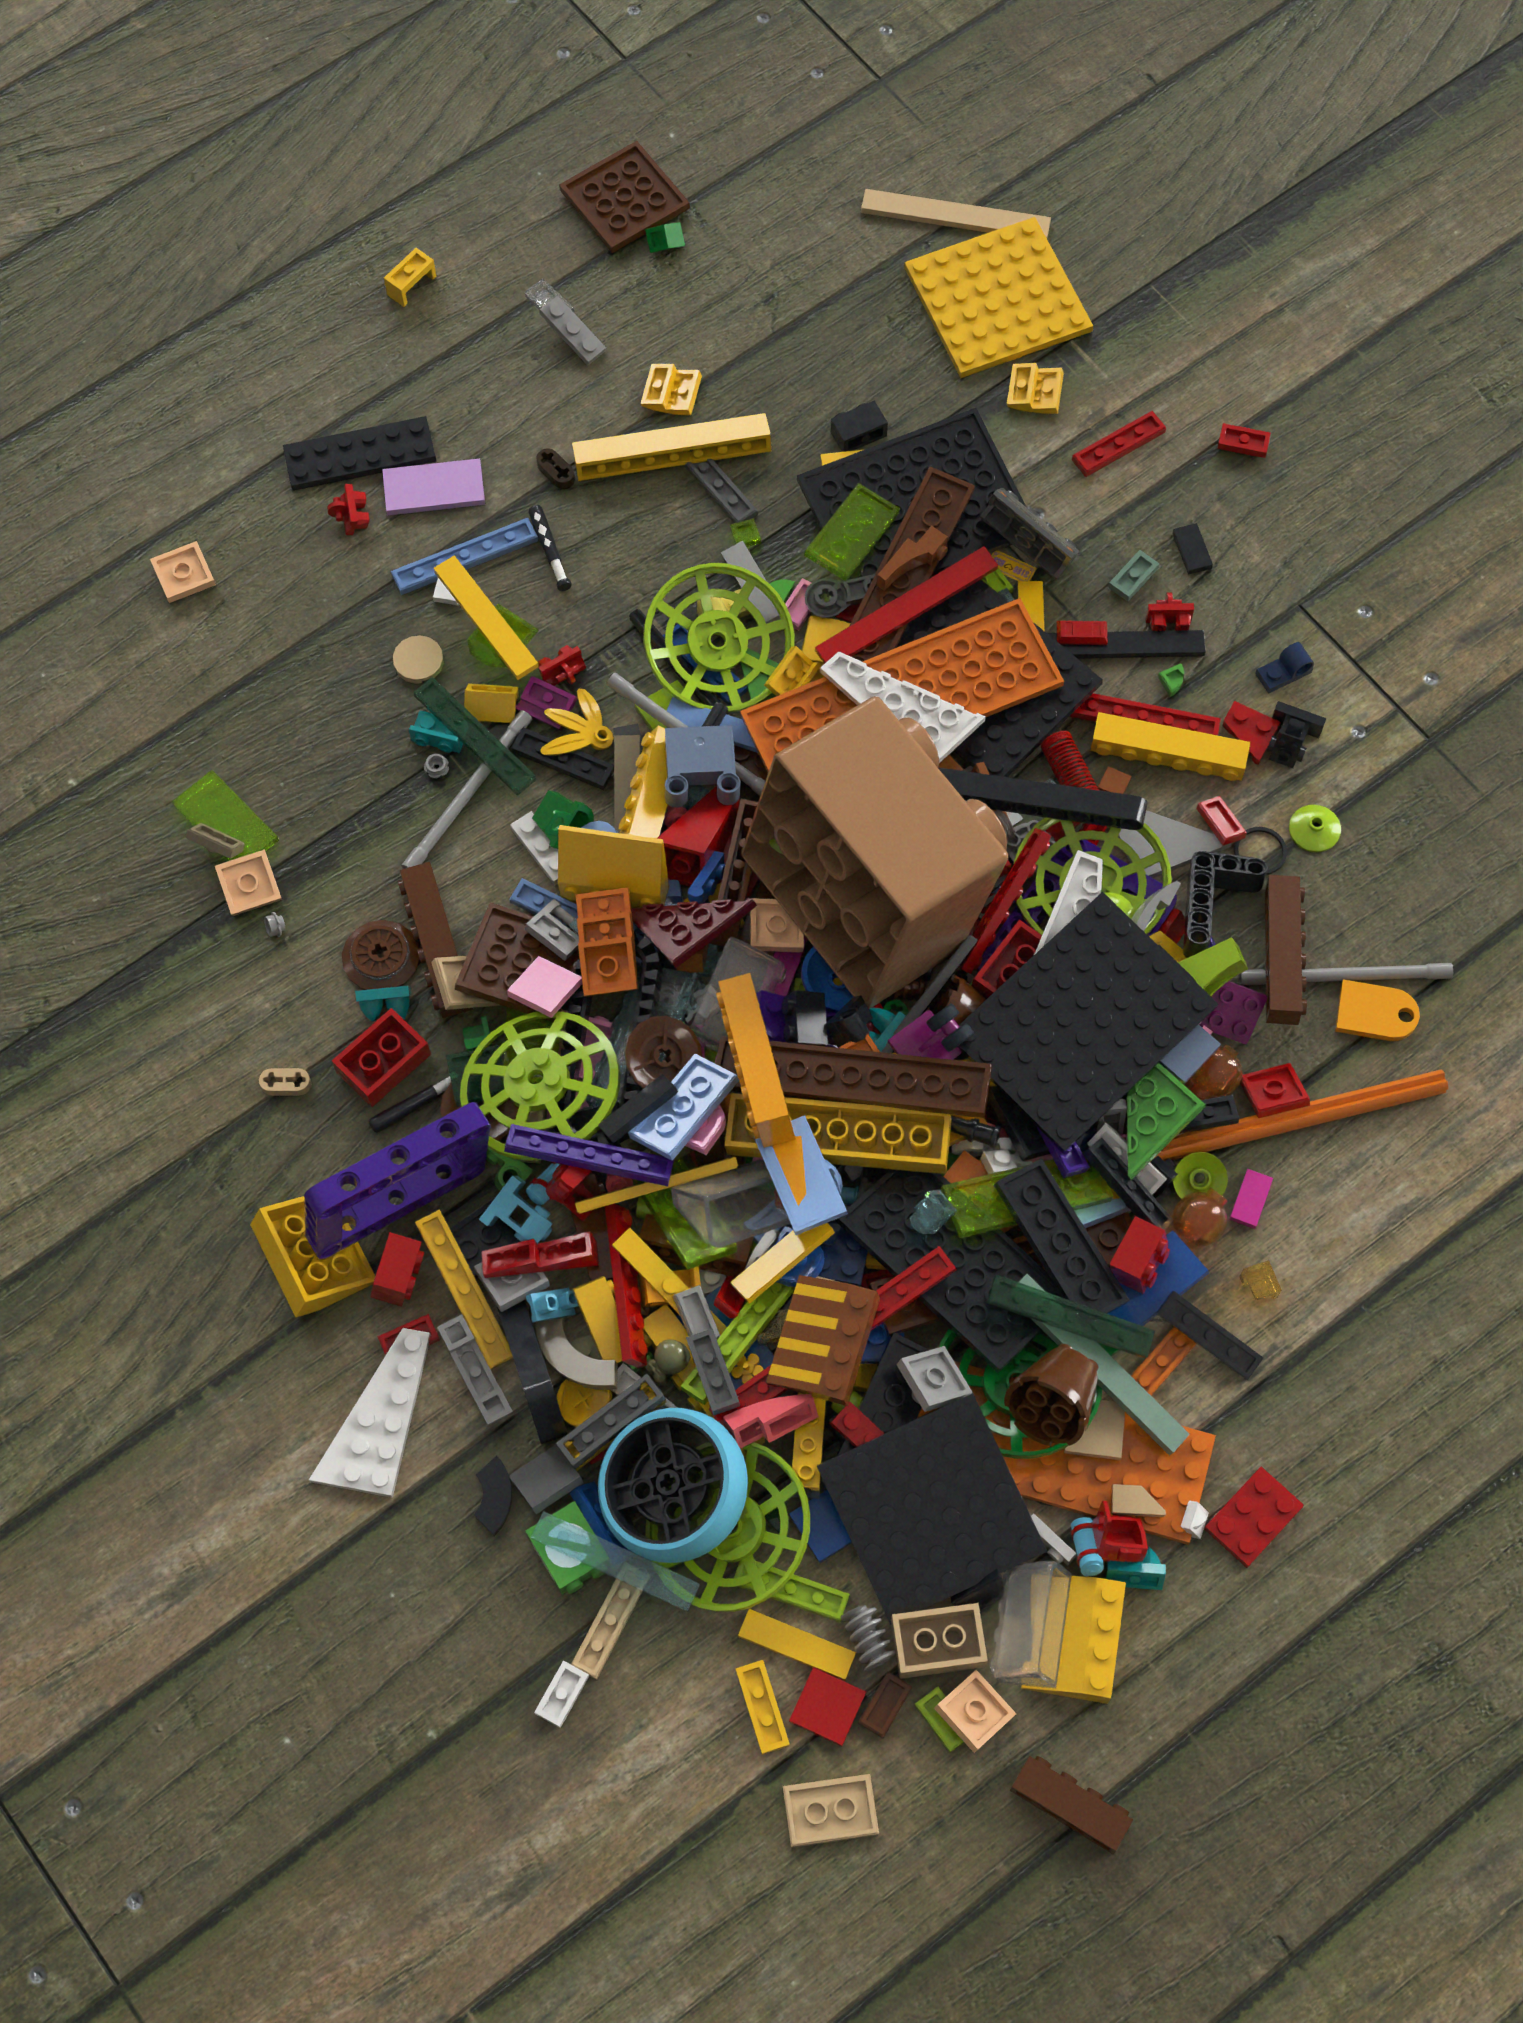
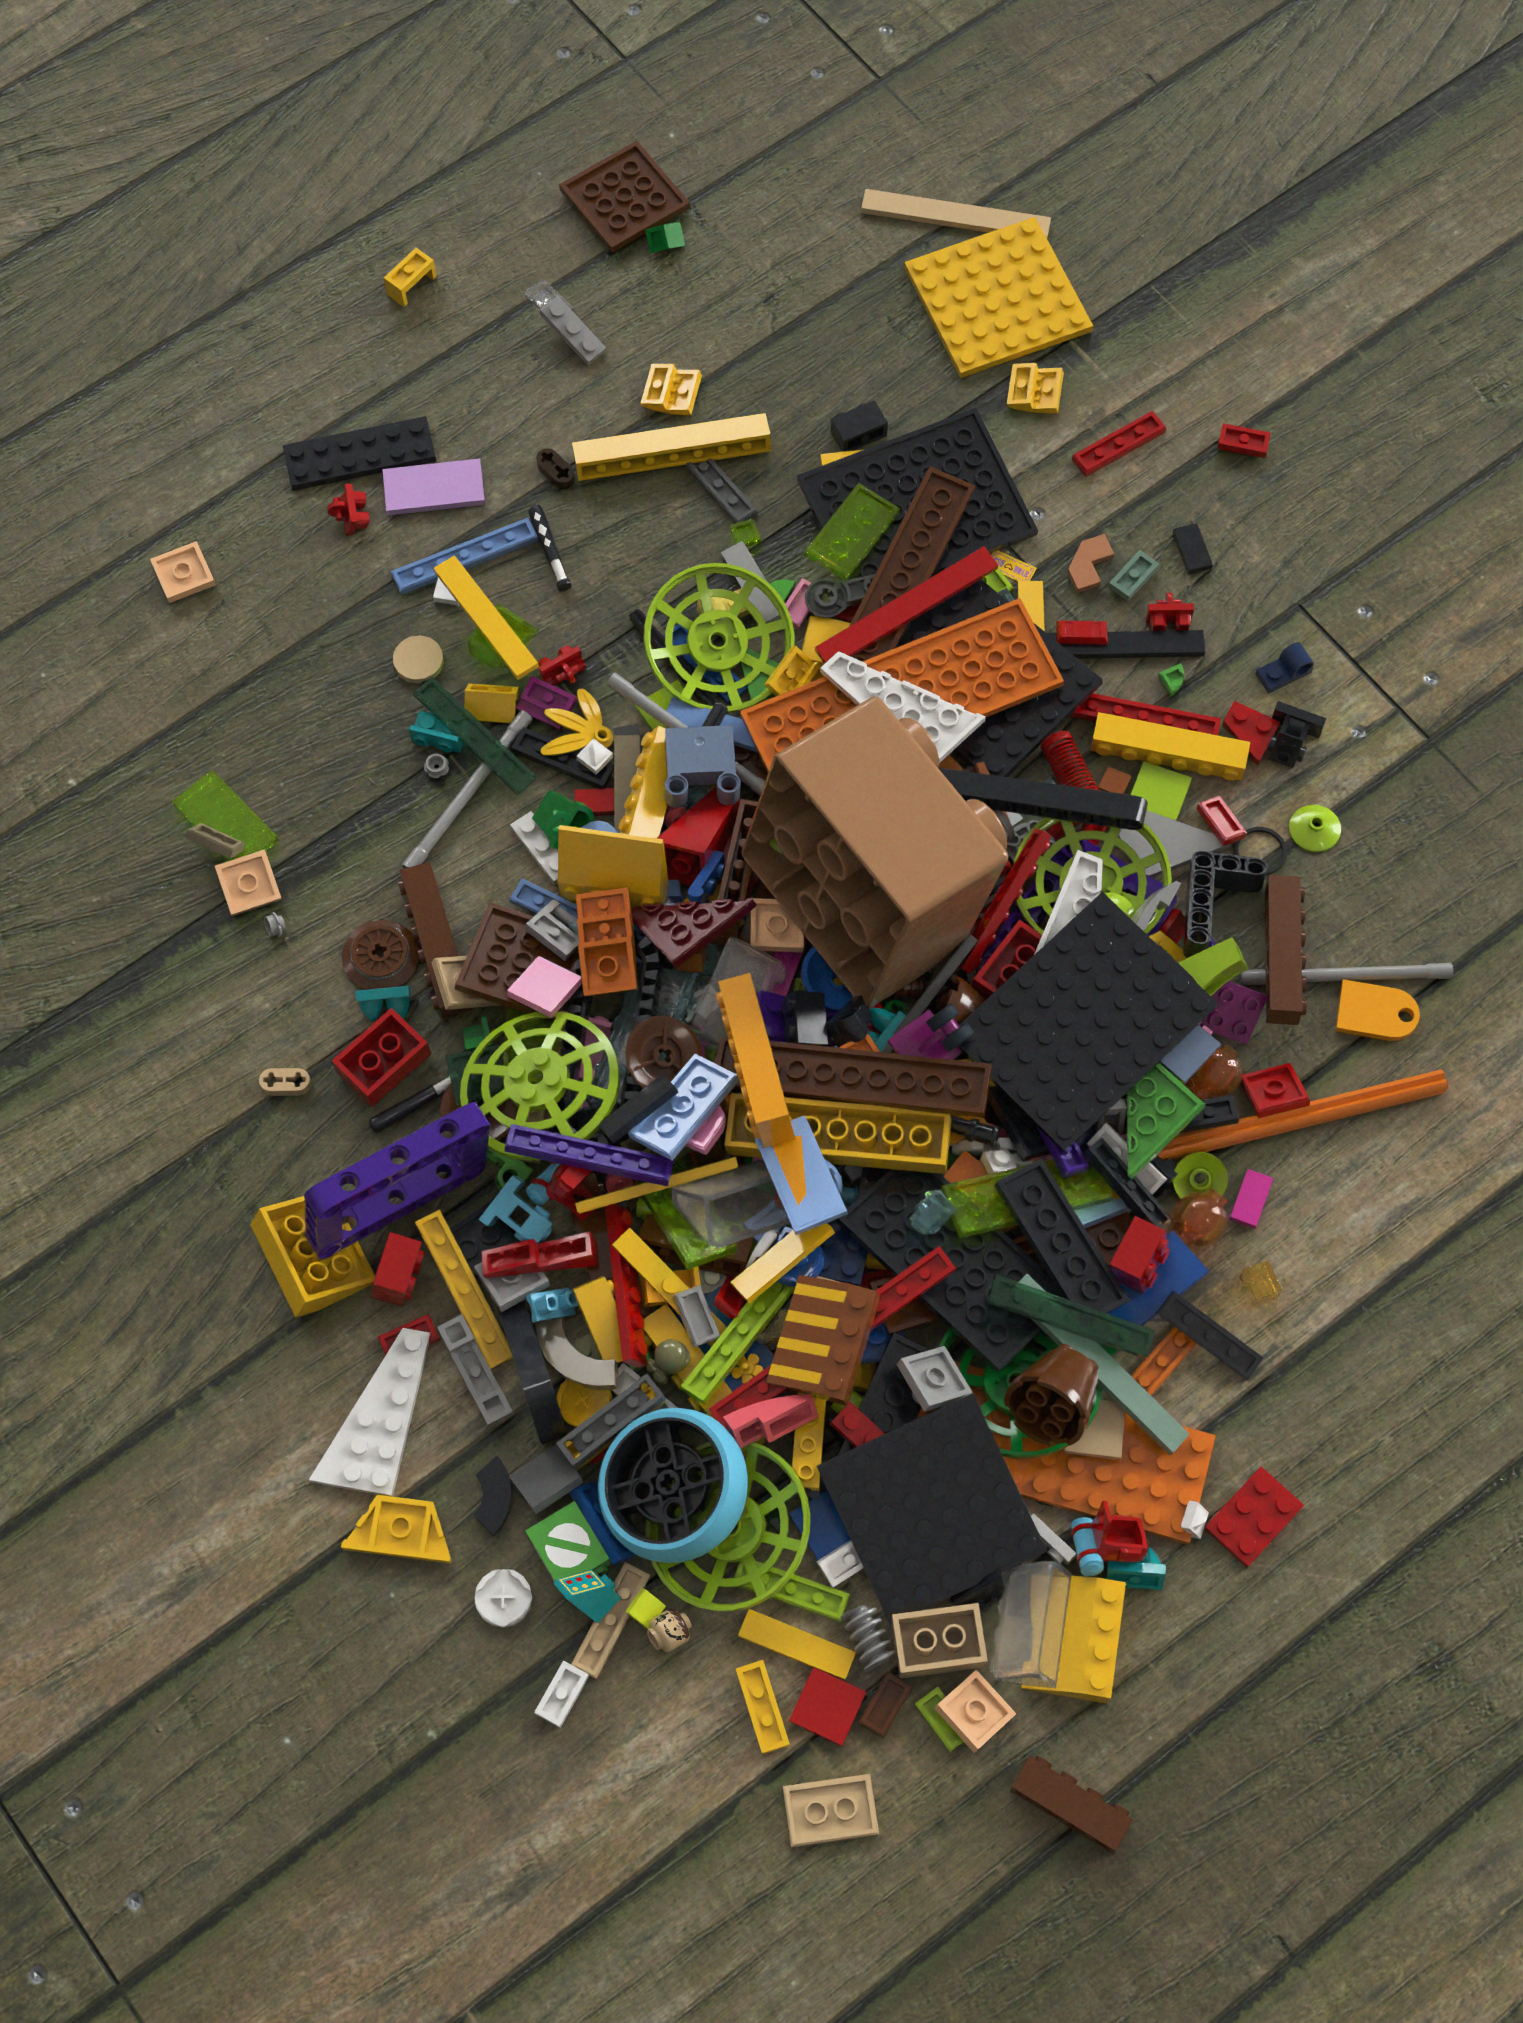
clear light blue tile [531,1511,700,1612] -> none
dark grey plate [686,1328,740,1416] -> none
dark orange slope [877,525,948,591] -> none
dark grey piece [980,488,1079,580] -> none
tan tile [1112,1484,1166,1517] -> none
none -> yellow wing [341,1495,451,1564]
none -> white tile [475,1569,532,1628]
none -> teal slope [553,1570,621,1623]
none -> red tile [574,788,614,816]
none -> white tile [577,738,613,775]
none -> neon yellow tile [625,1588,666,1629]
none -> tan head [647,1608,692,1652]
none -> white plate [817,1540,864,1587]
none -> nougat tile [1068,534,1114,593]
none -> lime tile [1131,761,1192,821]

